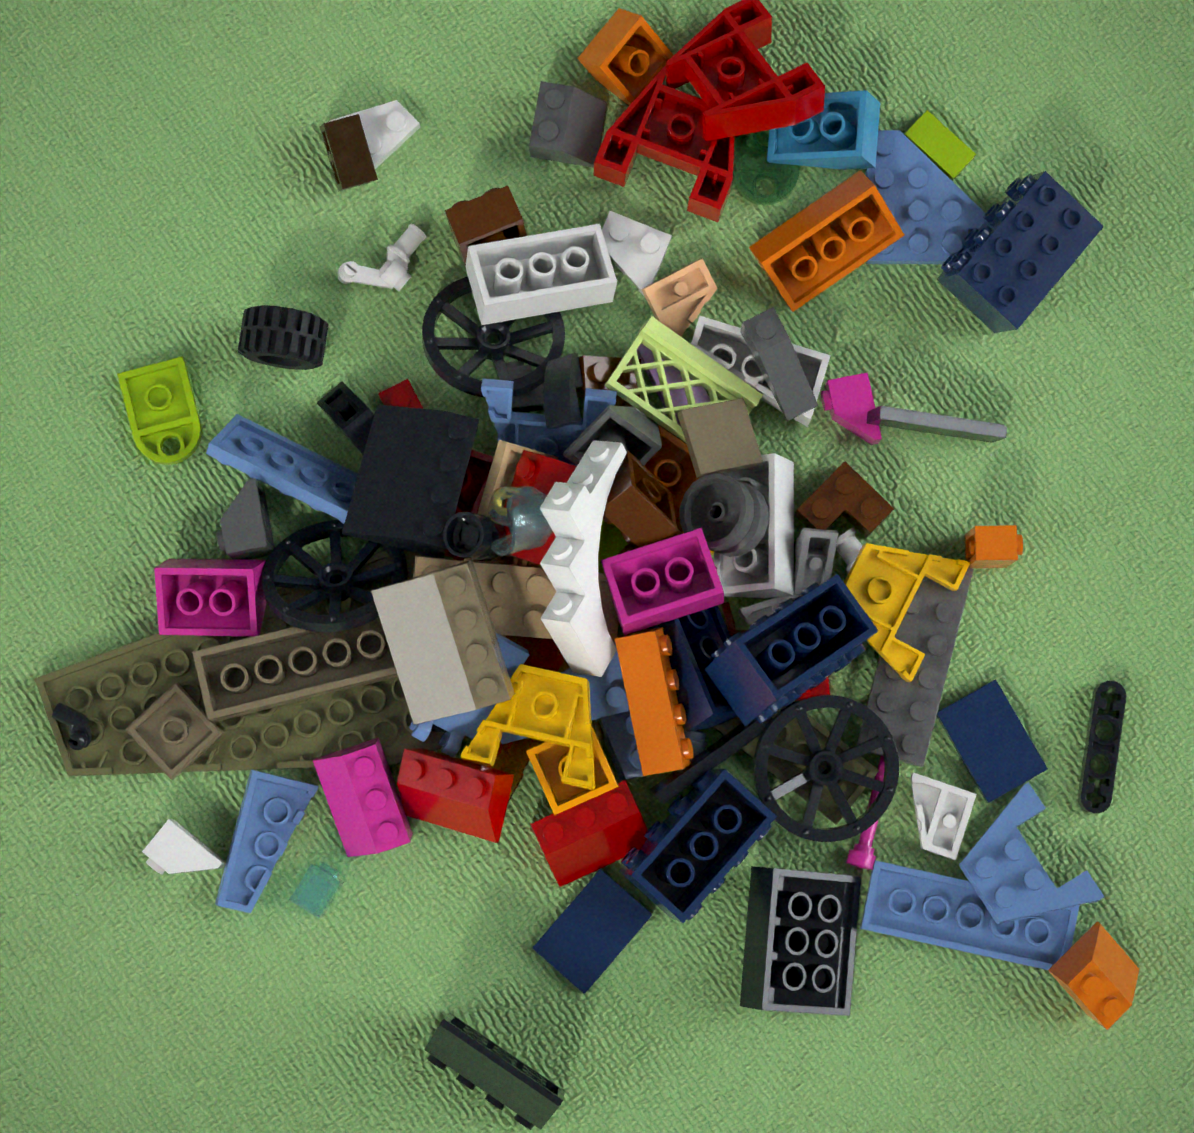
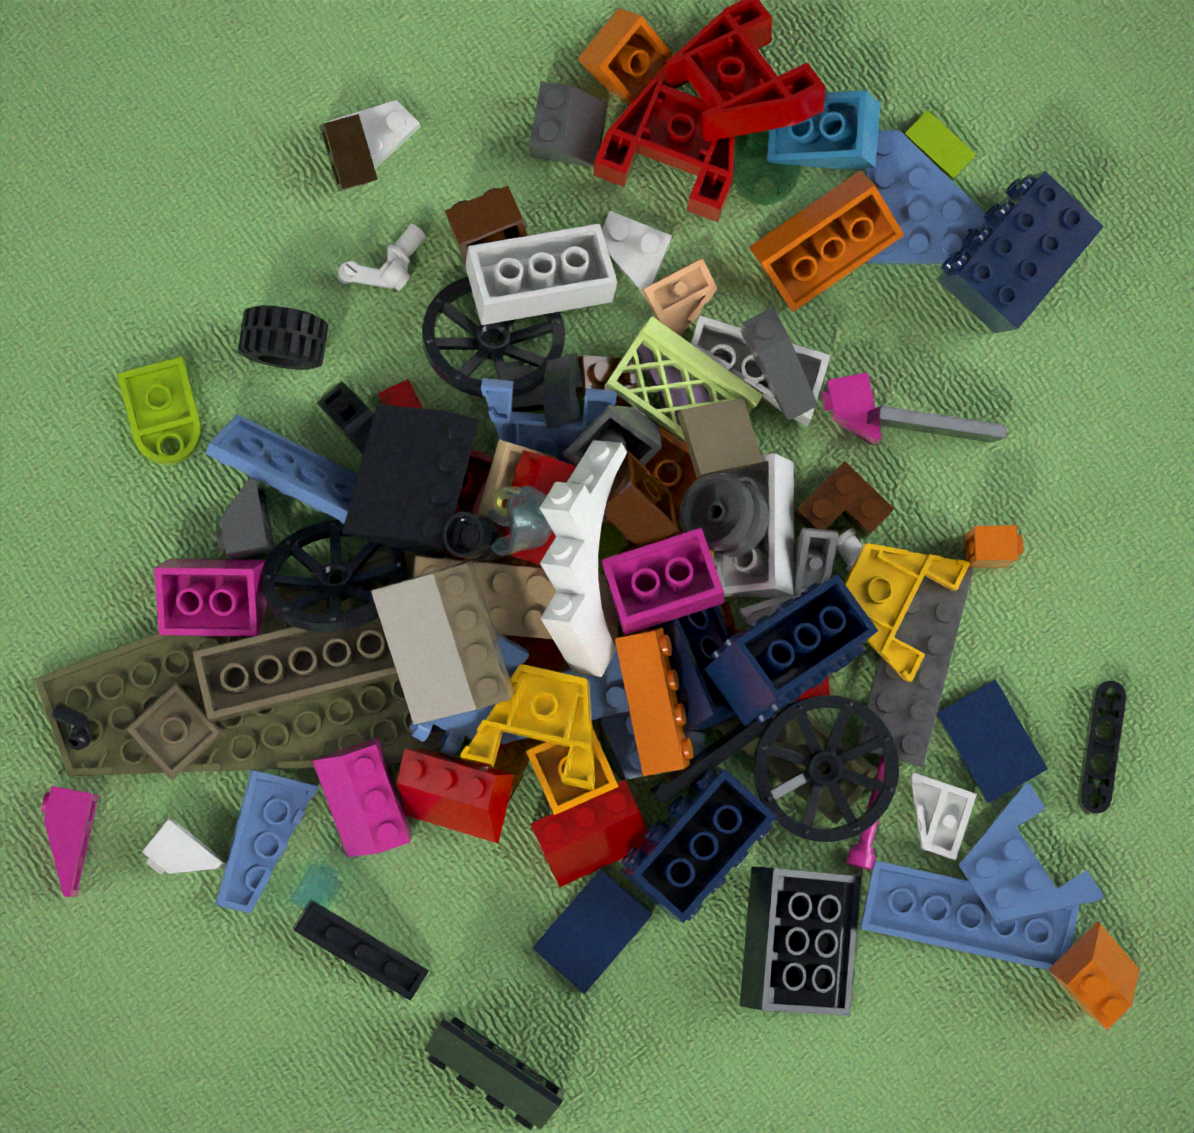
none -> dark pink slope [41,786,99,897]
none -> black tile [292,899,429,1001]

